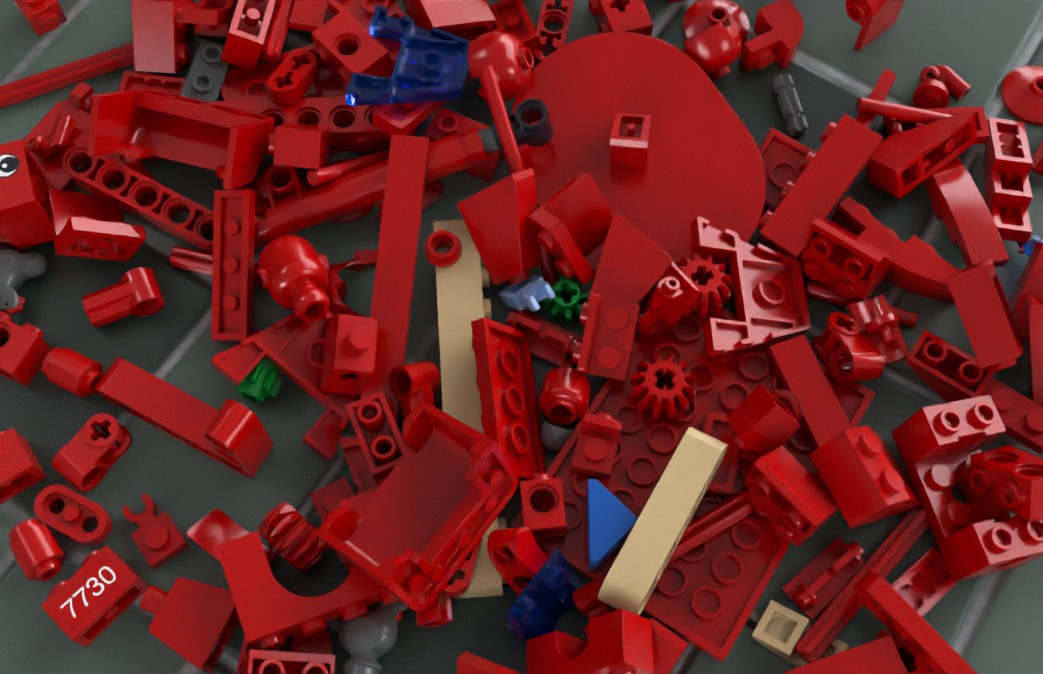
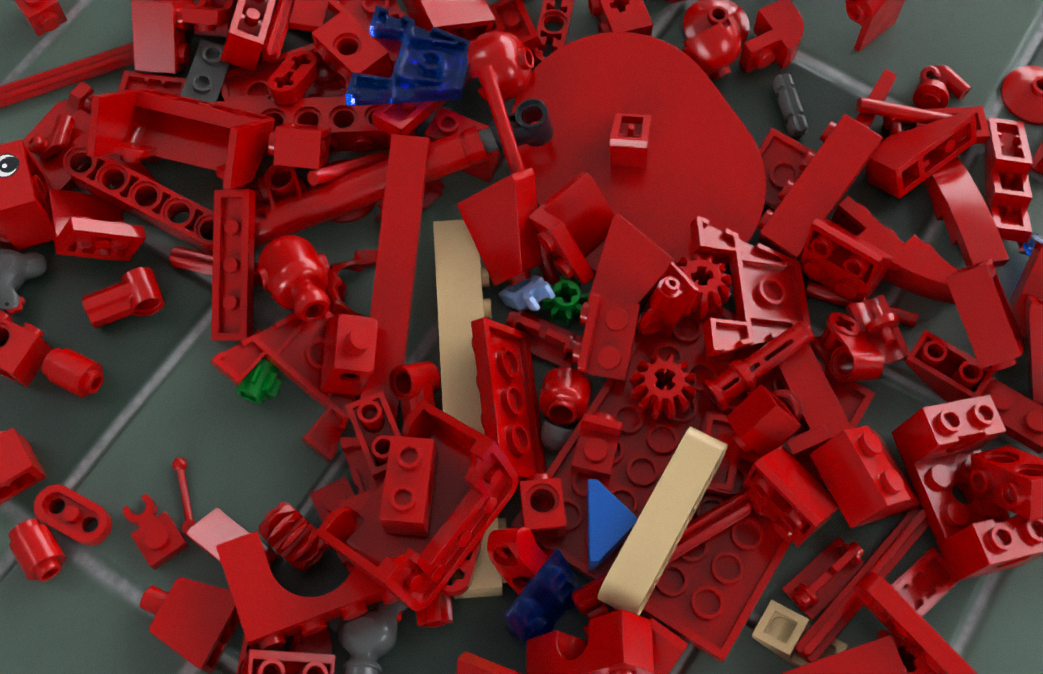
red brick [41,545,150,648] -> none
red piece [52,413,132,493] -> none
red beam [94,357,274,479] -> none
red plate [424,230,462,267] -> none
none -> red hinge [172,457,196,534]
none -> red brick [379,435,438,537]
none -> red pin [702,320,815,411]
none -> red tile [787,424,832,461]

